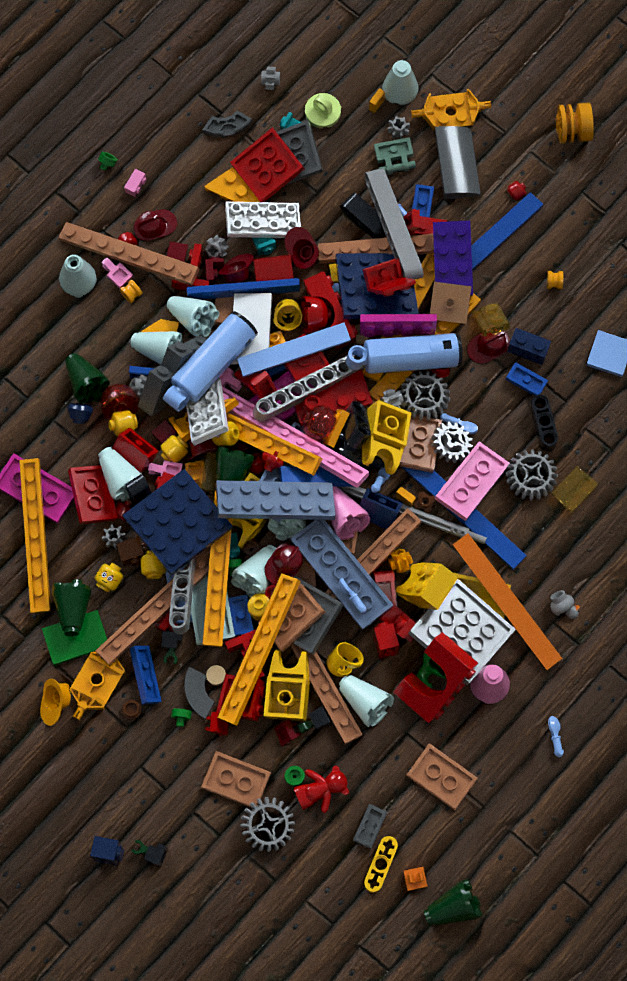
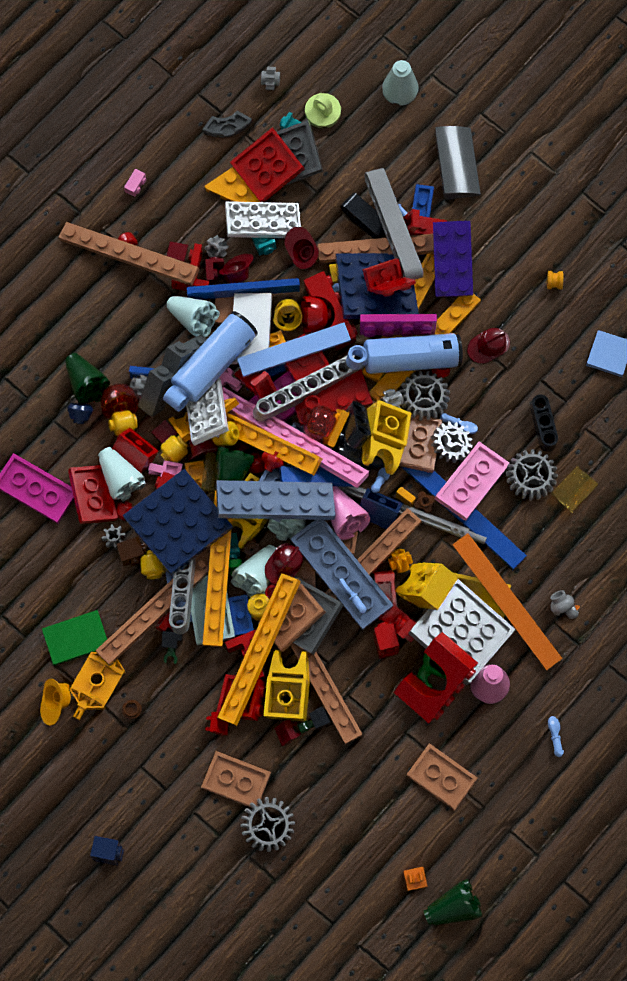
light orange plate [19,458,51,613] -> none
dark green cone [52,579,91,637] -> none
light aqua cone [59,255,97,298] -> none
yellow head [95,563,123,592] -> none
green tile [98,151,118,171] -> none
bright pink plate [102,258,133,289] -> none
light orange wheel [119,280,143,303] -> none
black beam [125,474,152,506] -> none
blue plate [130,646,162,705] -> none
light aqua cone [131,331,183,365] -> none
black piece [131,840,168,868] -> none
dark red piece [134,209,177,241] -> none
light orange tile [142,319,179,332] -> none
green tile [171,708,192,727] -> none
dark grey tile [185,667,215,720] -> none
tan tile [206,665,226,686] -> none
red brick [253,254,293,281] -> none
green tile [285,766,305,787] -> none
red piece [293,766,349,813] -> none
yellow helmet [326,642,364,677] -> none
light aqua cone [339,675,394,727] -> none
dark grey plate [353,804,387,849] -> none
yellow beam [364,836,398,893] -> none
light orange tile [369,88,385,113] -> none
sand green plate [374,137,416,175] -> none
light grey gear [388,116,410,139] -> none
light orange plate [411,89,492,130] -> none
medium nougat plate [430,282,471,324] -> none
blue tile [471,192,543,271] -> none
clear yellow plate [472,303,510,336] -> none
blue plate [505,362,548,396] -> none
red piece [507,181,526,200] -> none
dark blue brick [508,328,551,365] -> none
light orange wheel [555,102,594,144] -> none

